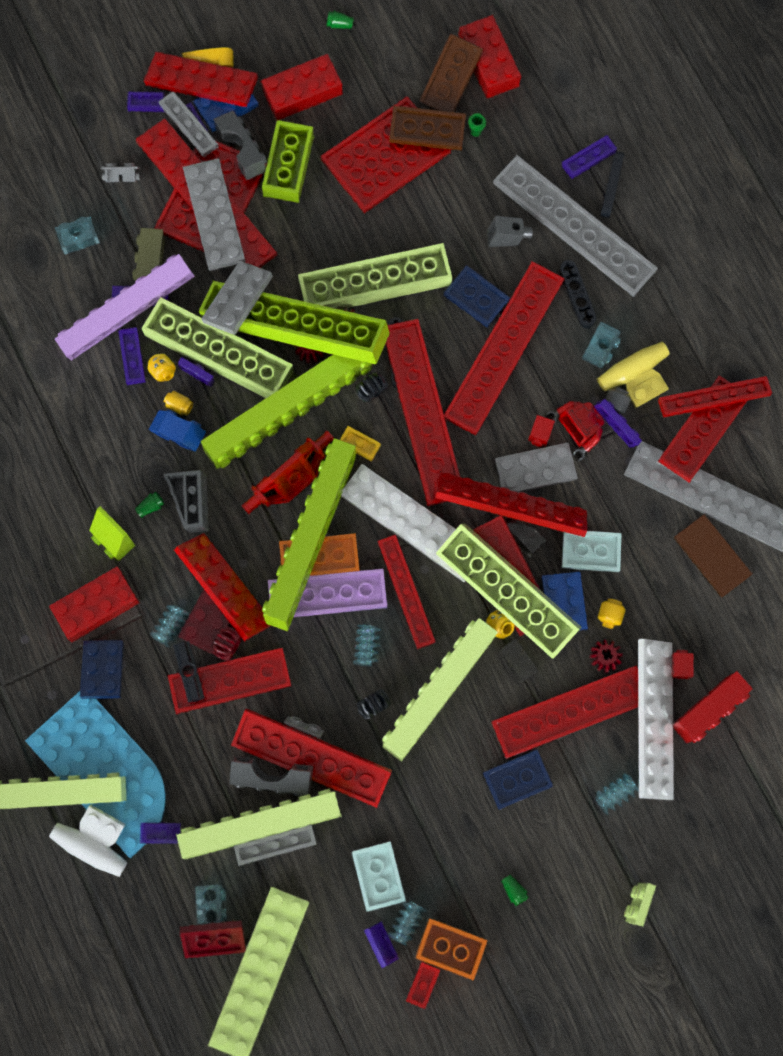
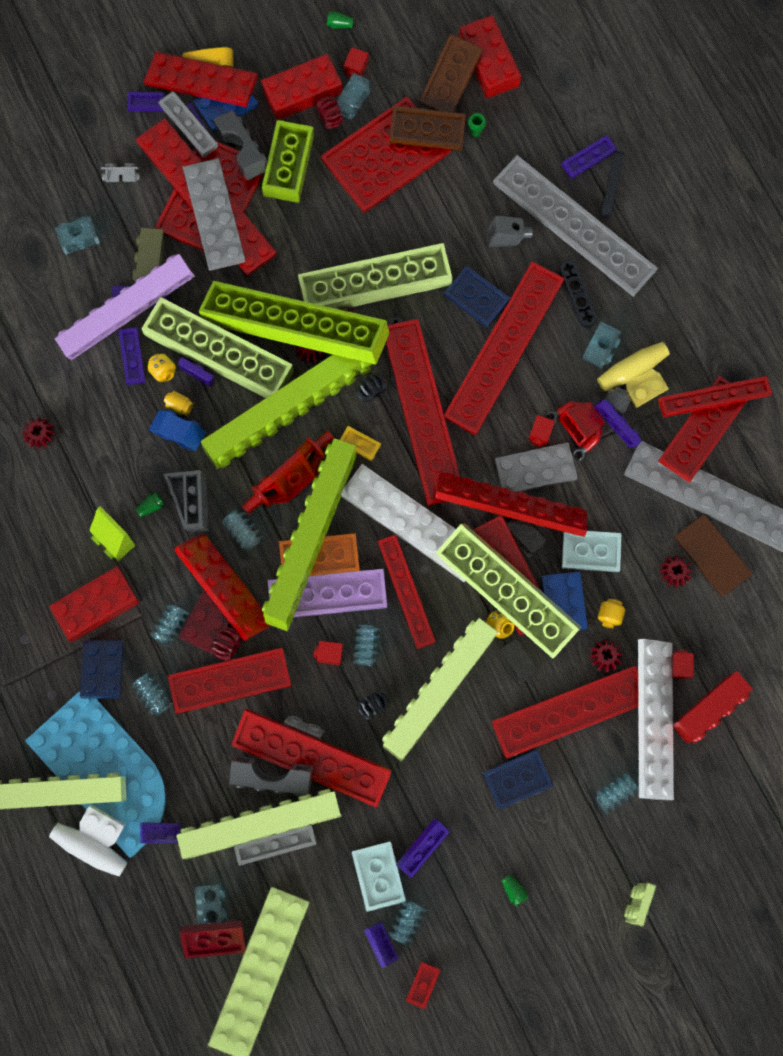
black piece [173,641,205,703] -> none
light grey plate [201,261,273,335] -> none
orange brick [415,918,487,980] -> none
none -> dark red gear [22,417,55,450]
none -> clear light blue piece [132,672,173,716]
none -> clear light blue piece [222,509,264,551]
none -> red brick [314,641,343,666]
none -> dark red gear [316,96,343,129]
none -> clear light blue brick [337,73,370,120]
none -> red brick [344,47,368,81]
none -> dark purple plate [396,818,450,878]
none -> dark red gear [659,555,693,588]

